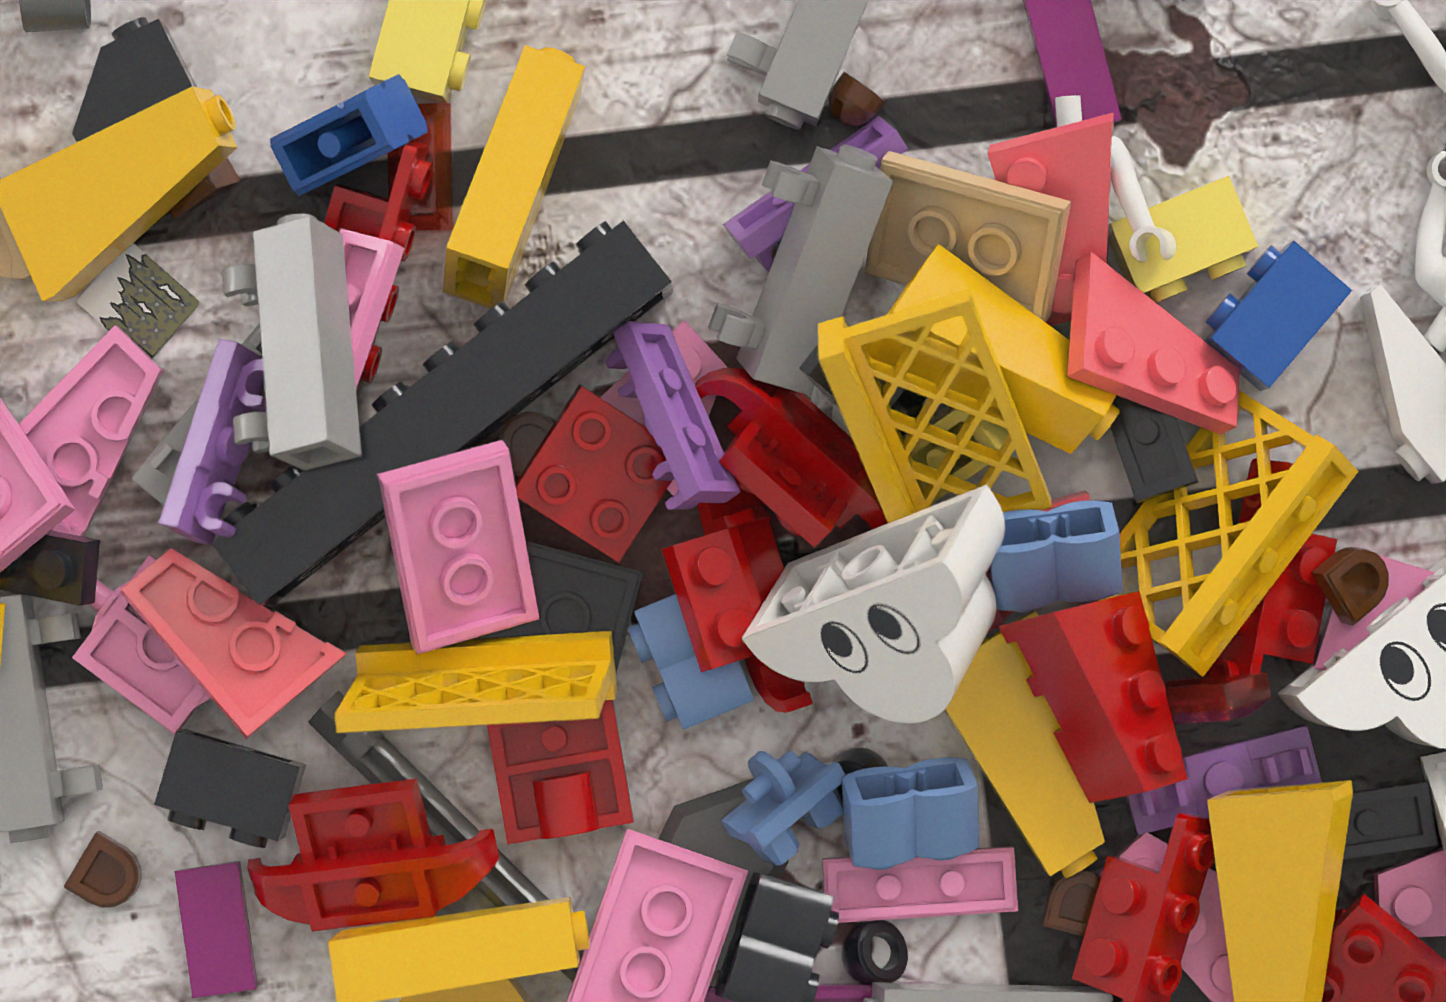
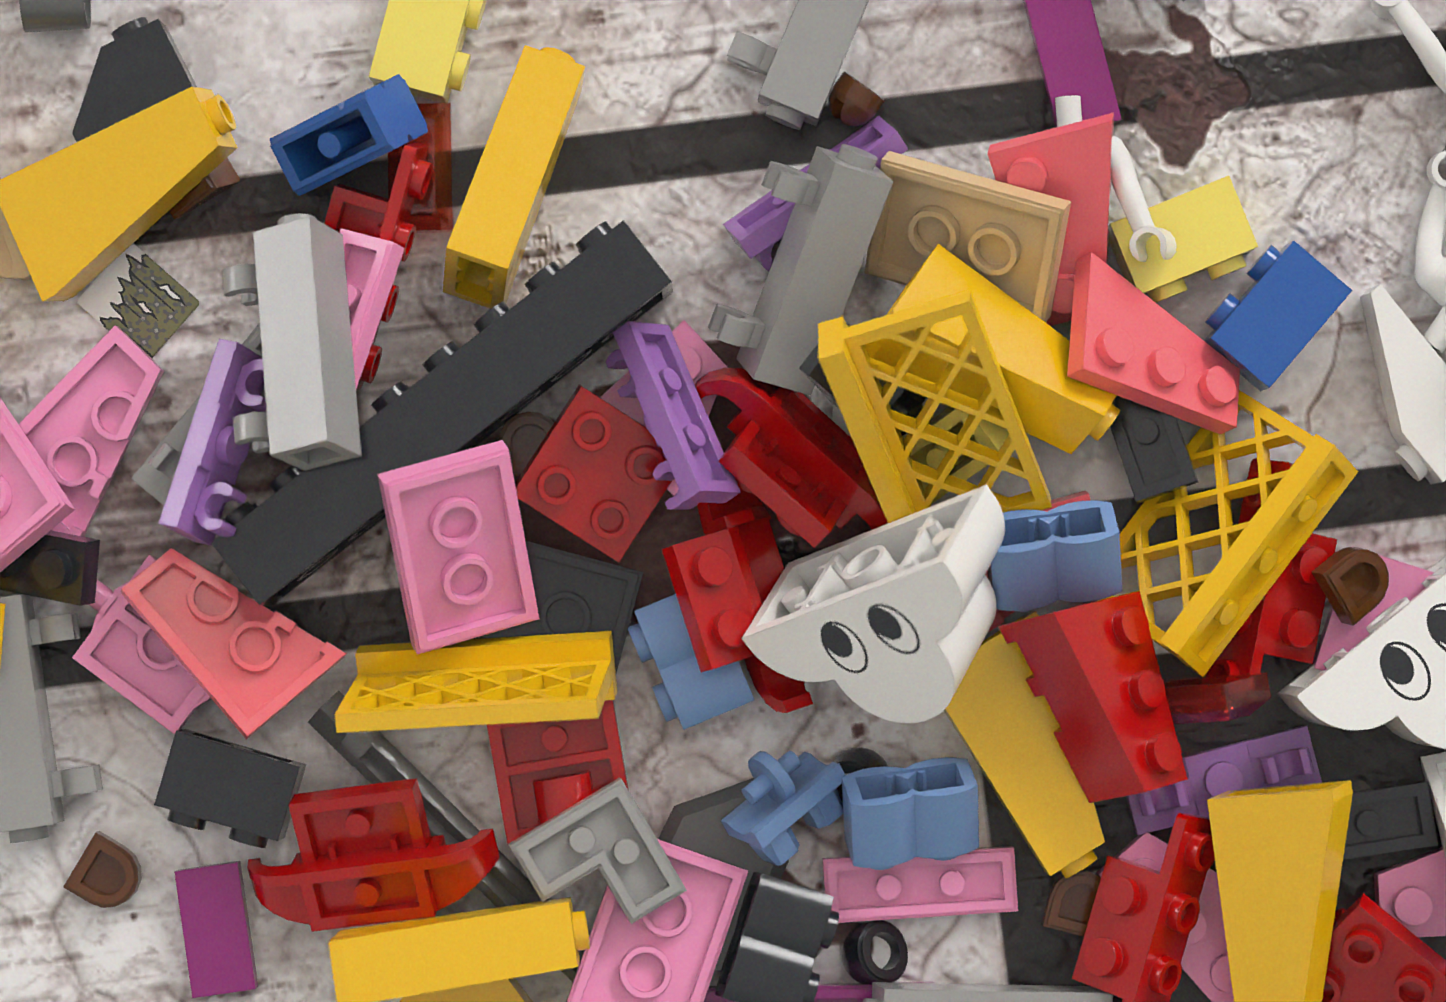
none -> light grey tile [508,778,687,924]

